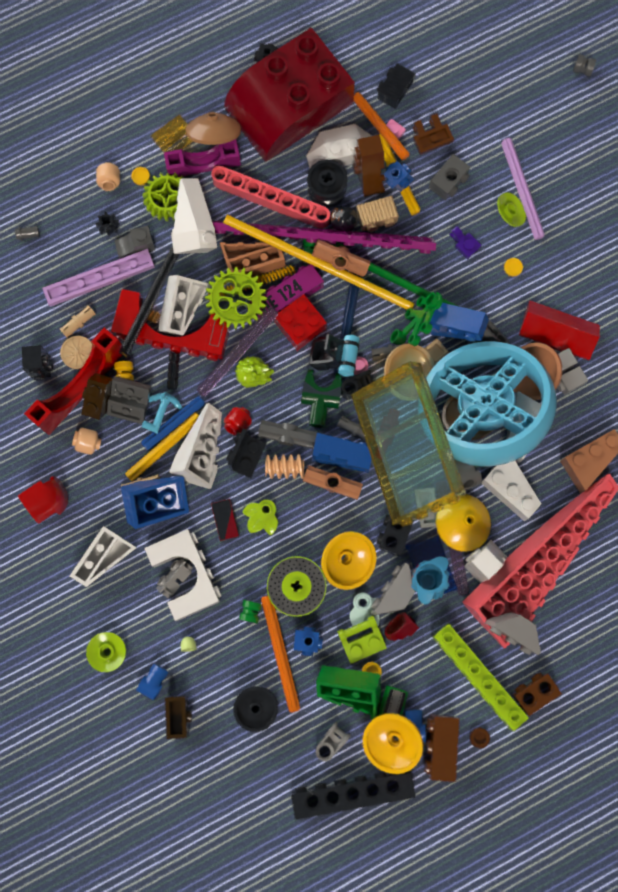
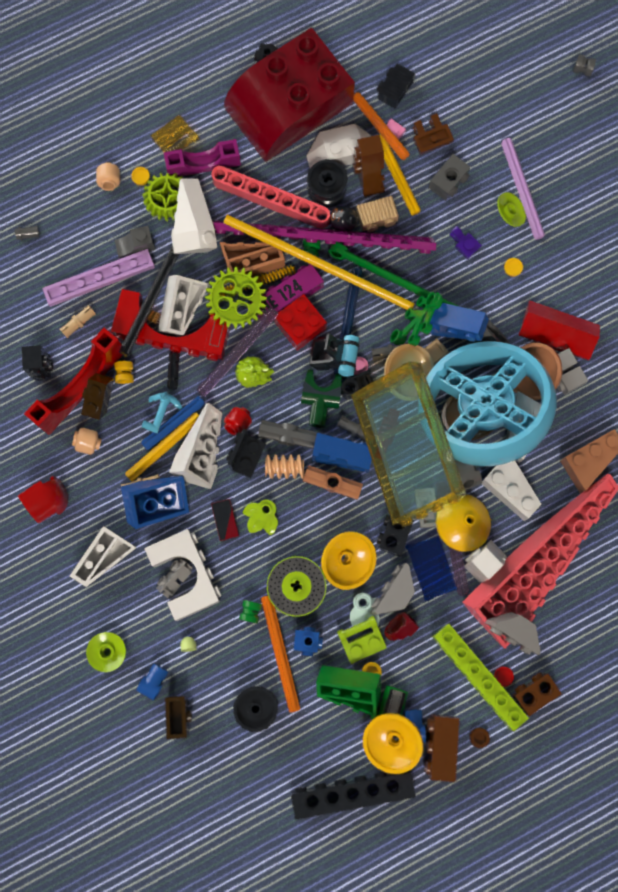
tan wheel [60,336,92,369] -> none
black gear [95,212,120,236] -> none
dark grey slope [107,376,151,424] -> none
medium nougat dish [186,112,241,145] -> none
nougat piece [312,239,370,277] -> none
light grey piece [315,722,351,761] -> none
blue brick [384,161,414,192] -> none
dark azure piece [411,556,450,605] -> none
none -> red piece [494,667,514,687]

